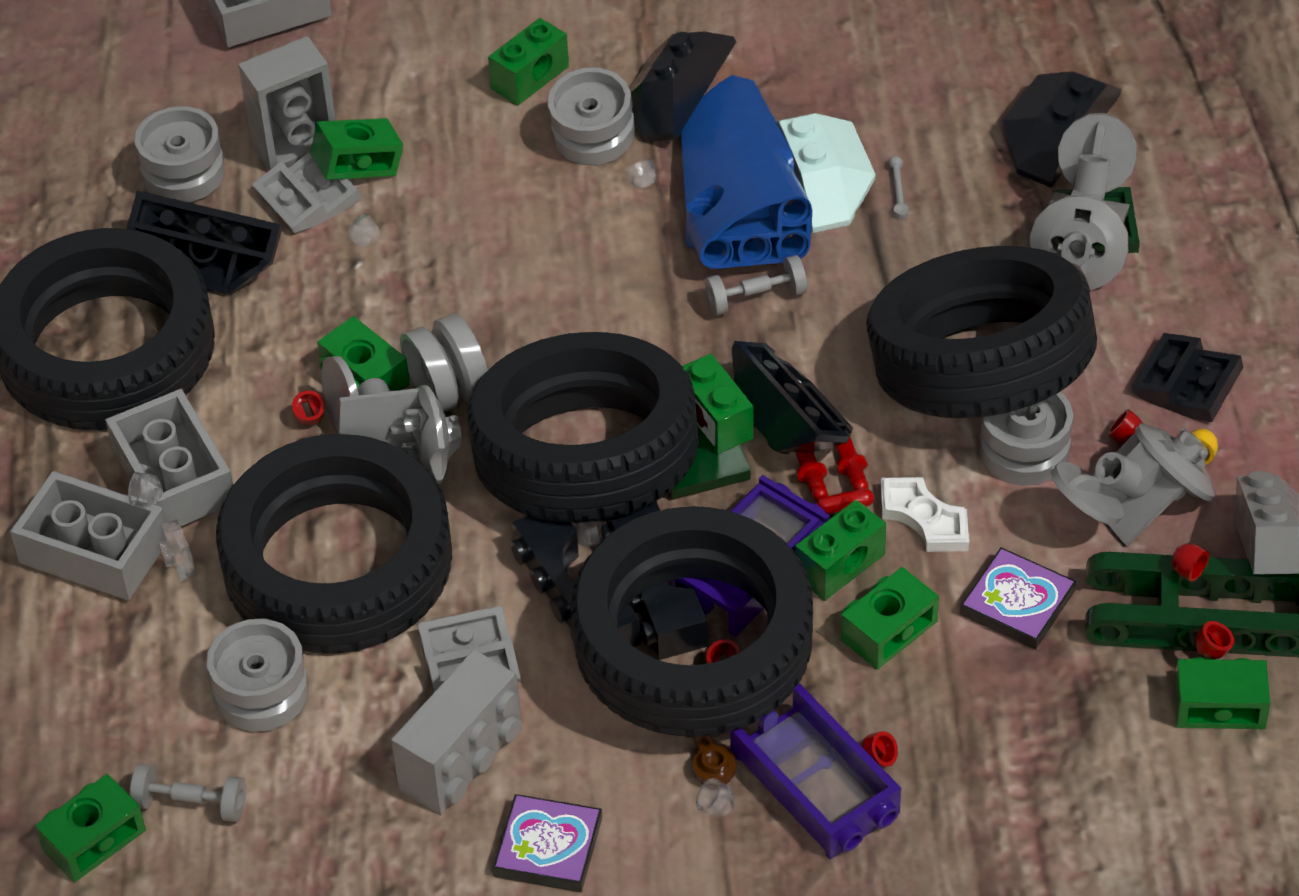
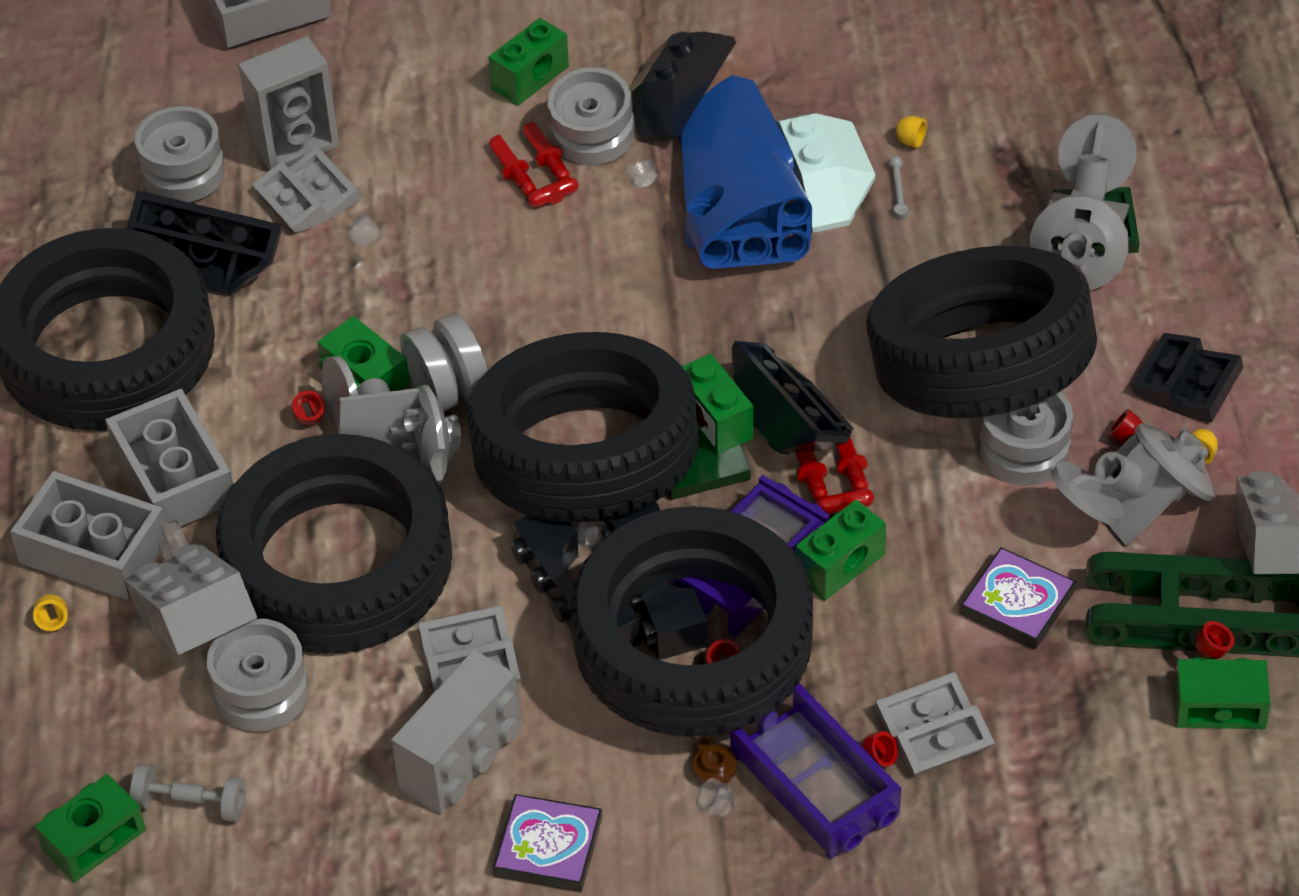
clear hinge [128,472,163,507] -> none
green brick [310,118,404,180] -> none
light grey wheel [704,255,807,316] -> none
green brick [841,567,939,670] -> none
white tile [881,477,969,552] -> none
black wedge [1002,71,1122,188] -> none
red hinge [1172,543,1210,582] -> none
none -> yellow hinge [33,594,68,631]
none -> light grey brick [124,544,257,655]
none -> red piece [489,121,579,207]
none -> light grey slope [874,672,995,776]
none -> yellow hinge [896,116,927,148]

